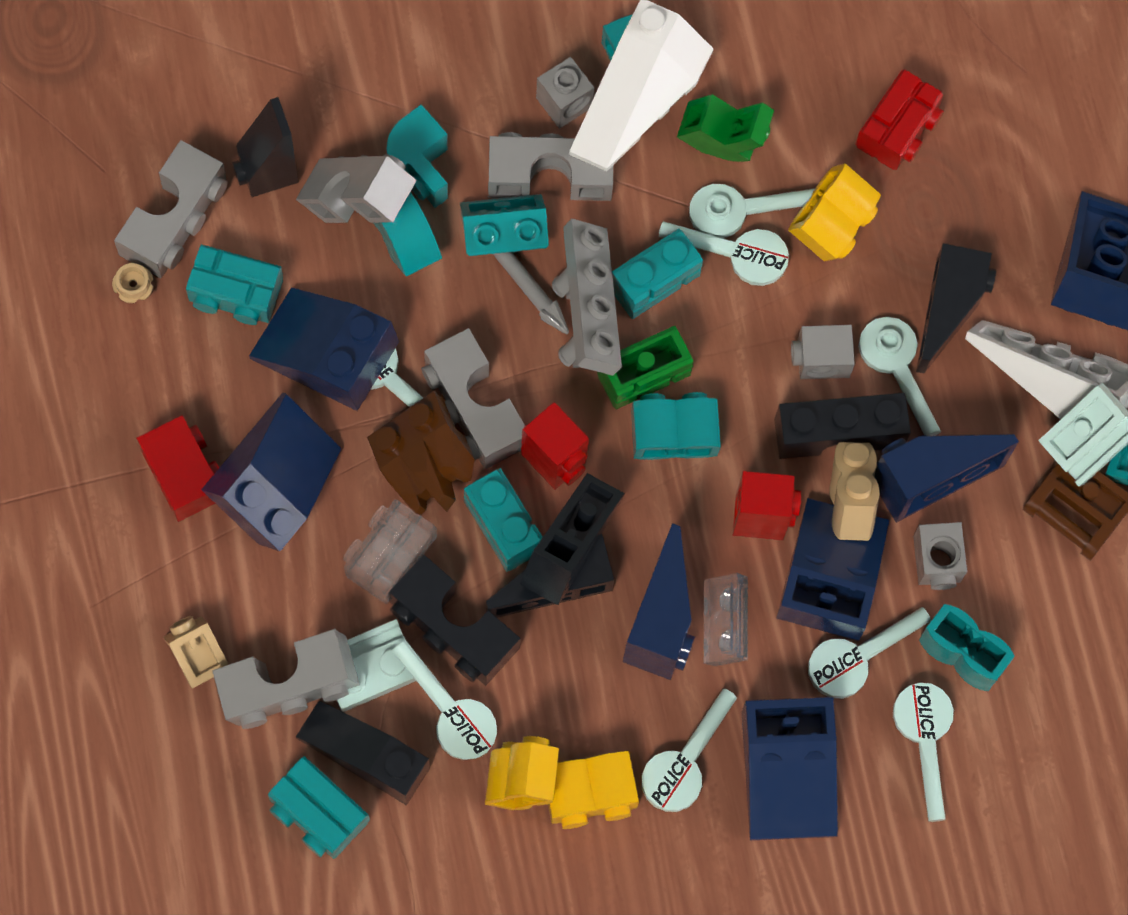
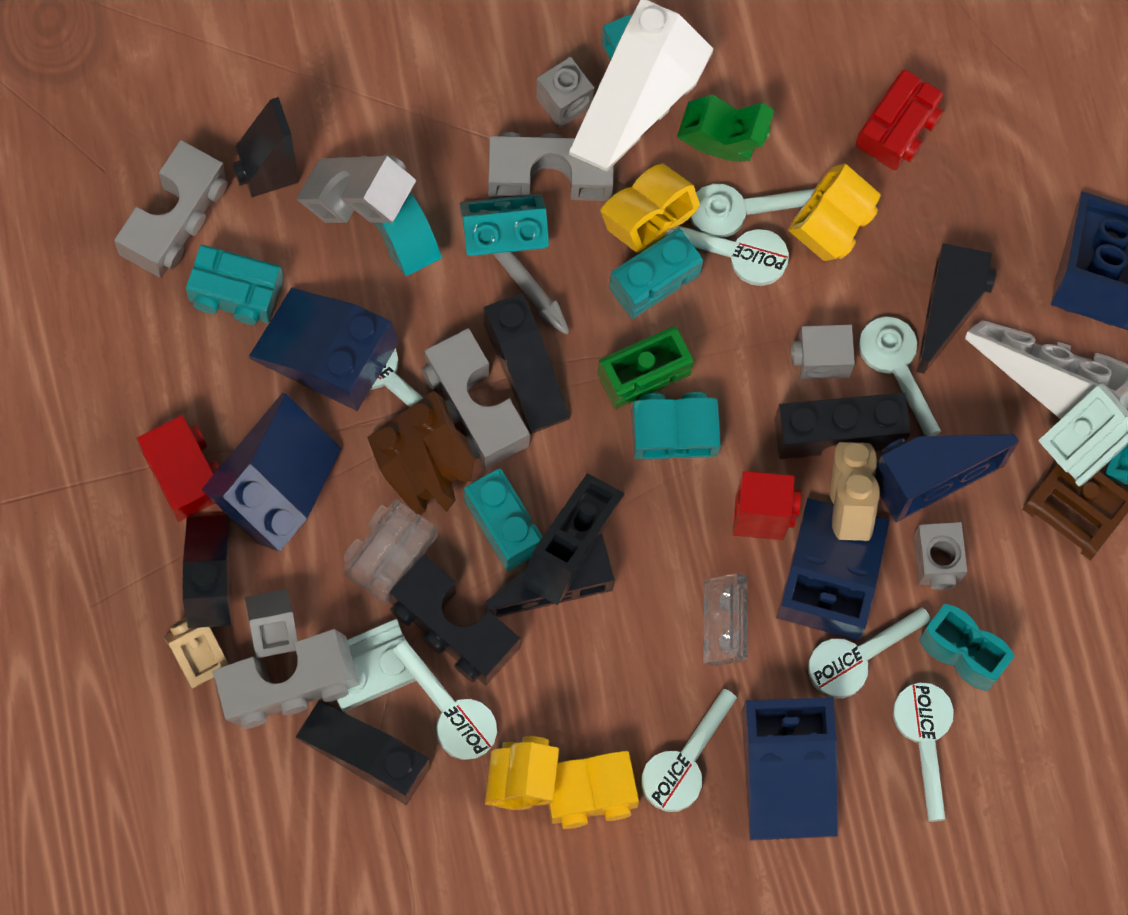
tan plate [112,263,153,303] -> none
teal brick [268,756,370,859] -> none
teal brick [387,104,448,208] -> none
red brick [521,402,589,490] -> none
light grey plate [552,218,622,376] -> none
dark blue slope [622,523,695,680] -> none
none -> black slope [183,515,232,628]
none -> light grey brick [245,589,298,658]
none -> black slope [484,292,570,434]
none -> yellow brick [600,163,700,253]

